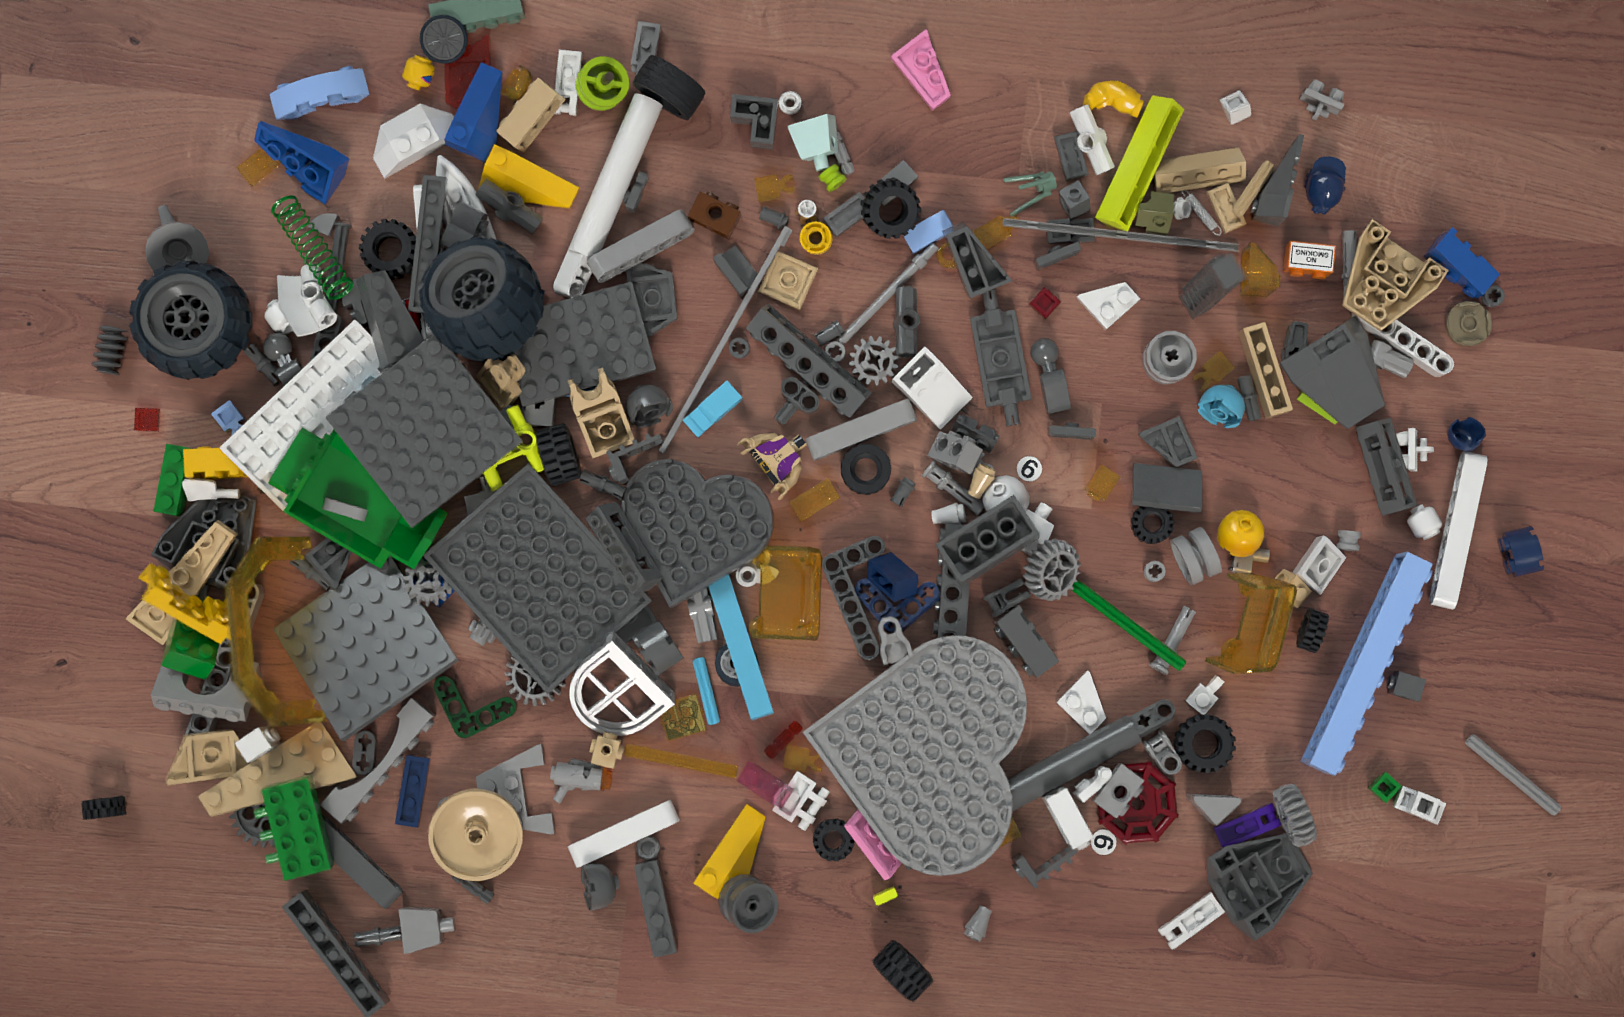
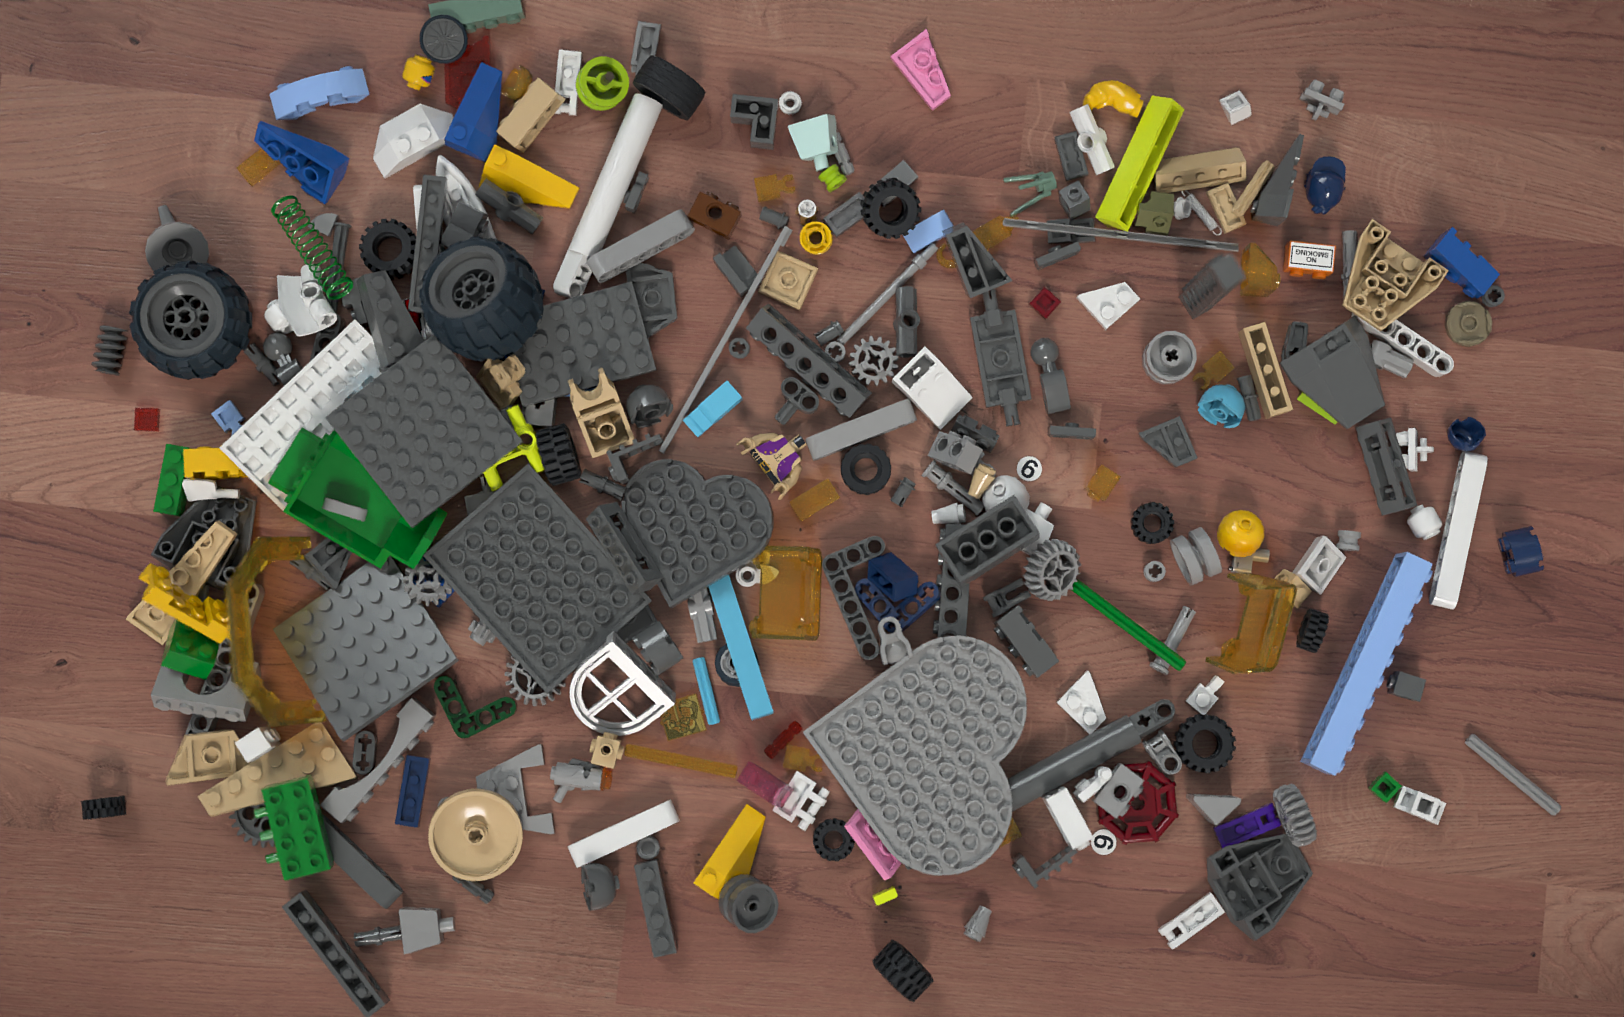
dark grey tile [1132,463,1202,513] -> none

